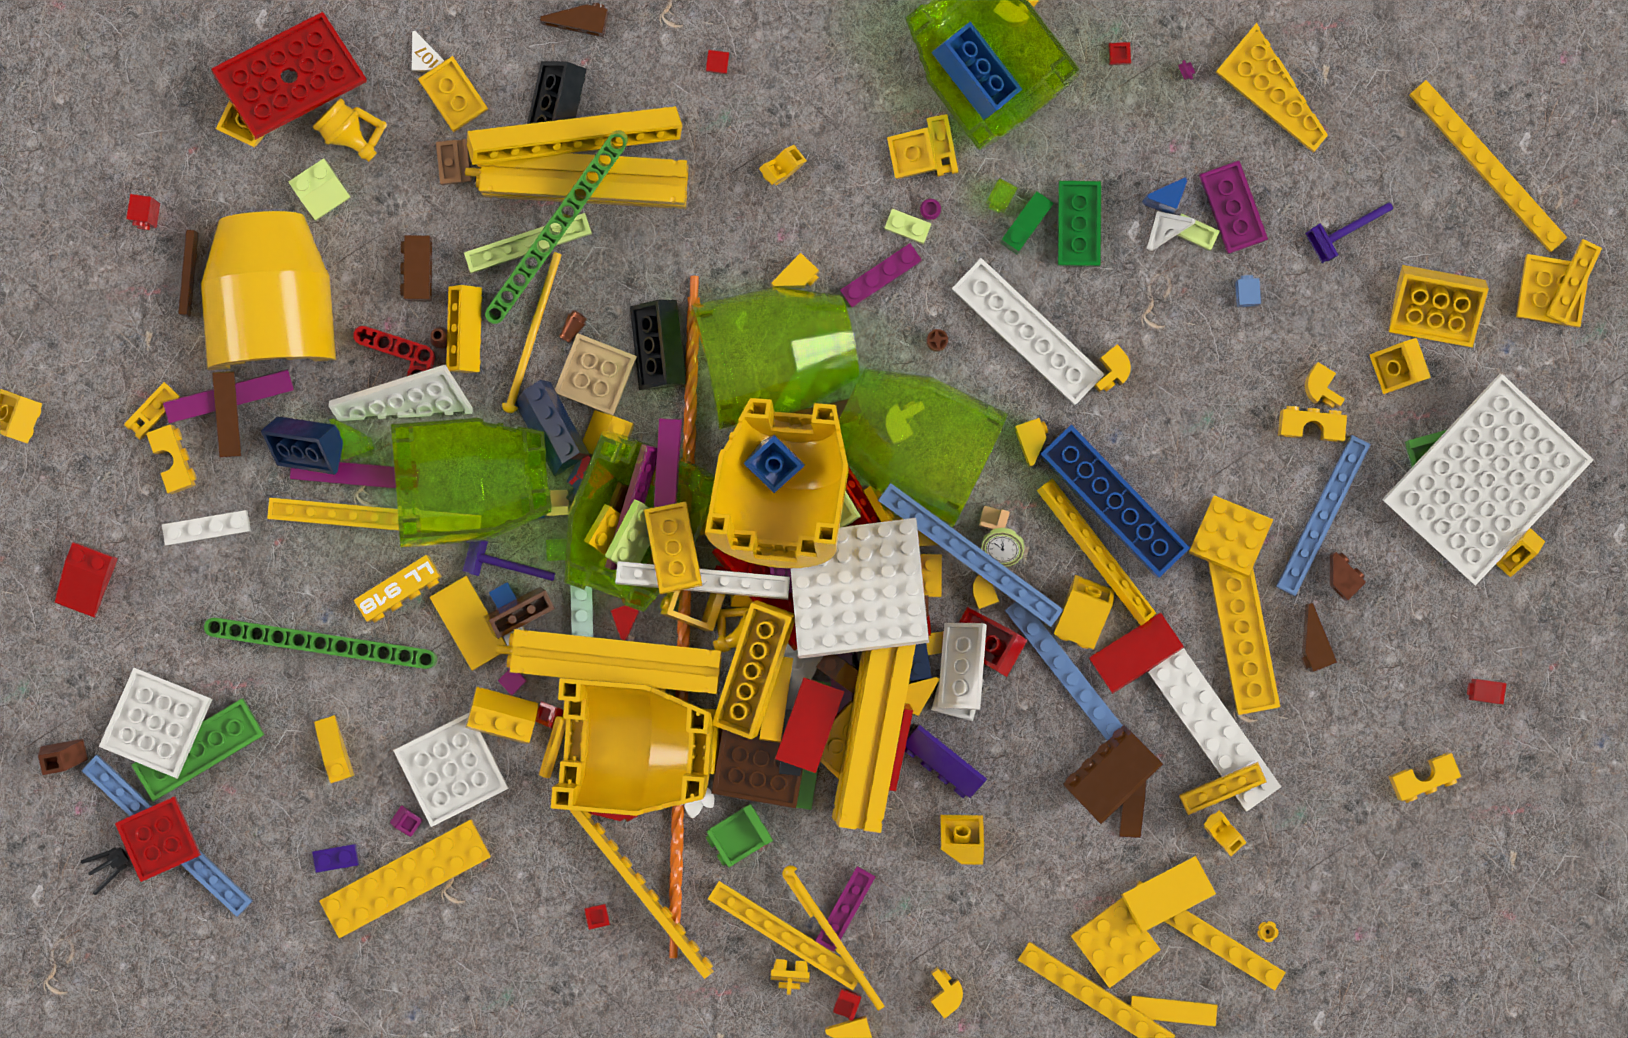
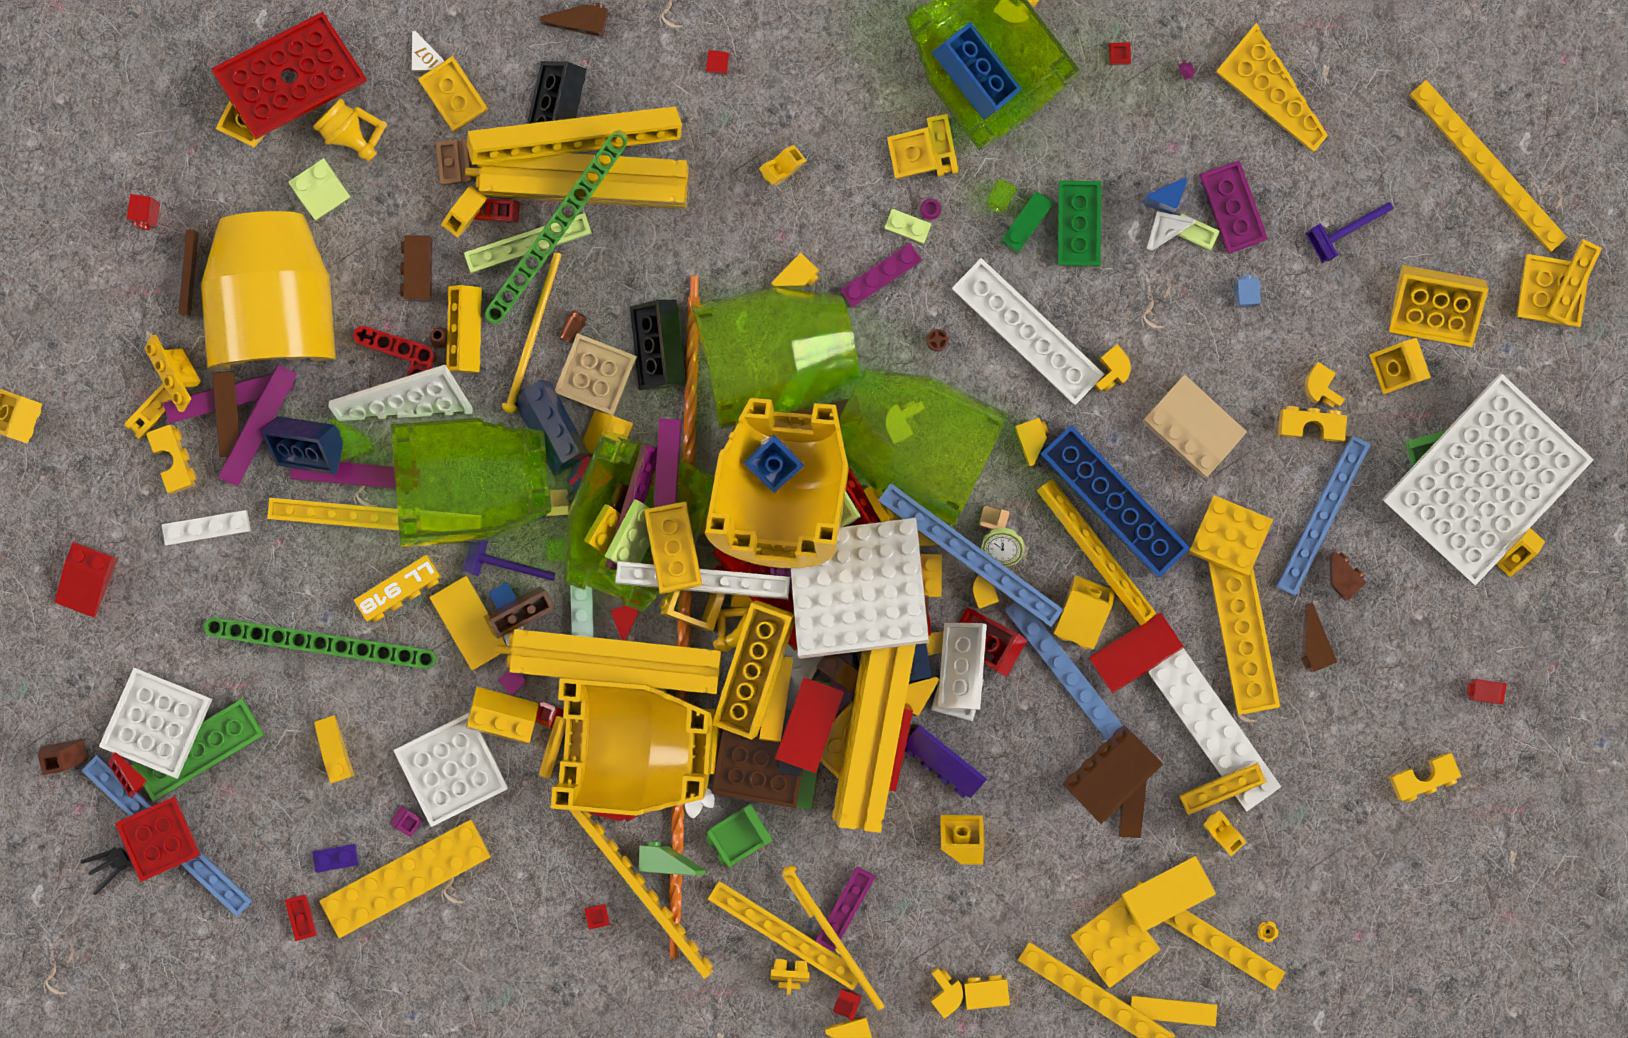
none -> red slope [108,752,147,799]
none -> yellow bracket [145,335,200,412]
none -> magenta tile [218,364,297,487]
none -> red plate [285,894,318,941]
none -> yellow slope [441,185,487,238]
none -> red slope [474,199,520,223]
none -> bright green slope [639,841,706,875]
none -> yellow brick [963,974,1010,1010]
none -> tan slope [1141,375,1247,478]

